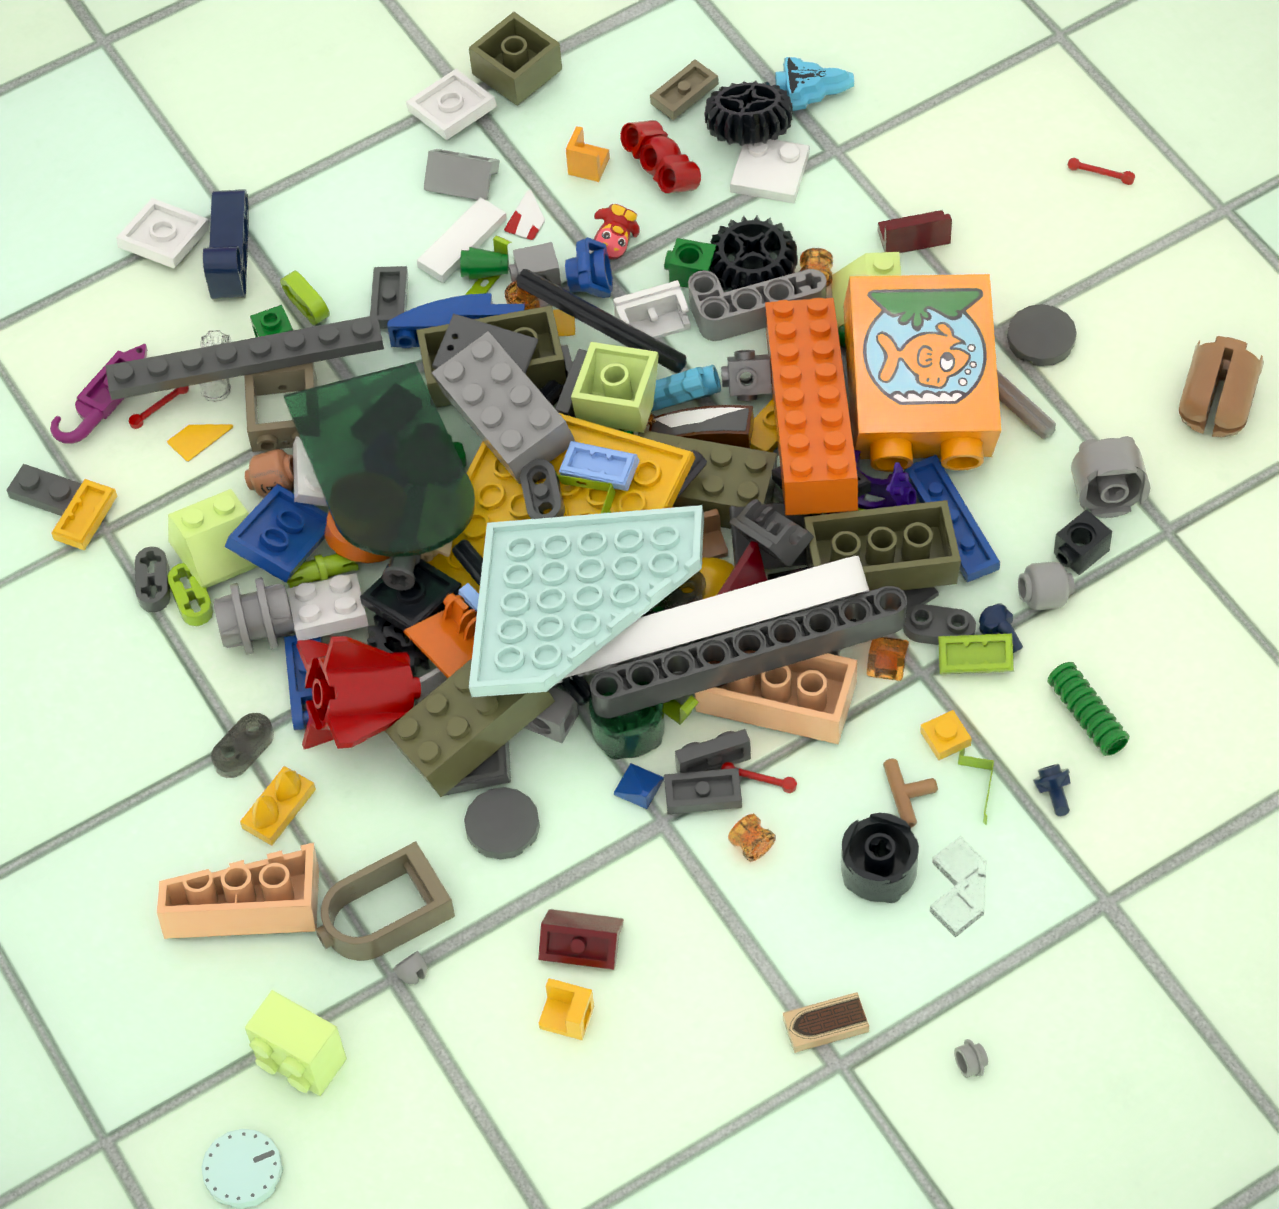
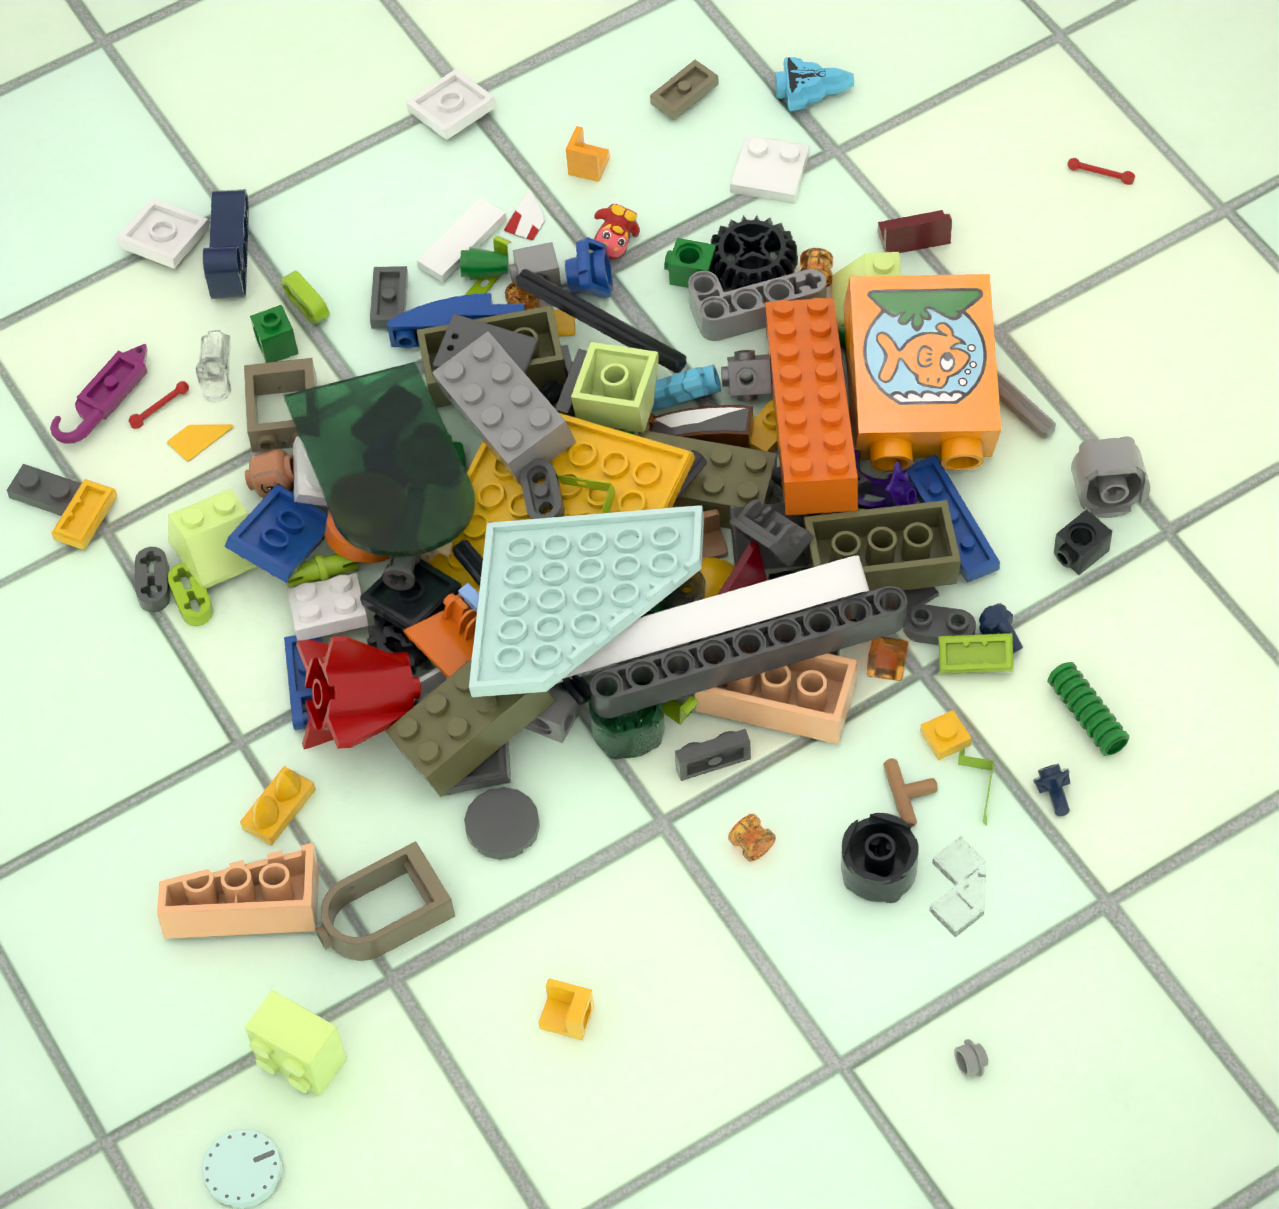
dark grey plate [106,315,384,400] -> none
clear smoke plate [211,713,274,778] -> none
light grey piece [213,577,295,655] -> none
light grey hinge [393,951,427,984] -> none
light grey panel [424,149,500,200] -> none
olive brick [469,12,562,106] -> none
dark red panel [538,909,624,970] -> none
light blue plate [559,441,640,491] -> none
white hinge [613,280,691,347] -> none
blue slope [614,763,664,809] -> none
red piece [620,120,701,194] -> none
dark grey plate [664,768,742,815] -> none
black gear [704,80,793,146] -> none
red hinge [721,762,797,793] -> none
tile [783,992,869,1053] -> none
dark grey tile [1007,304,1077,366] -> none
light grey head [1018,562,1075,610] -> none
medium nougat cylinder [1179,336,1264,437] -> none

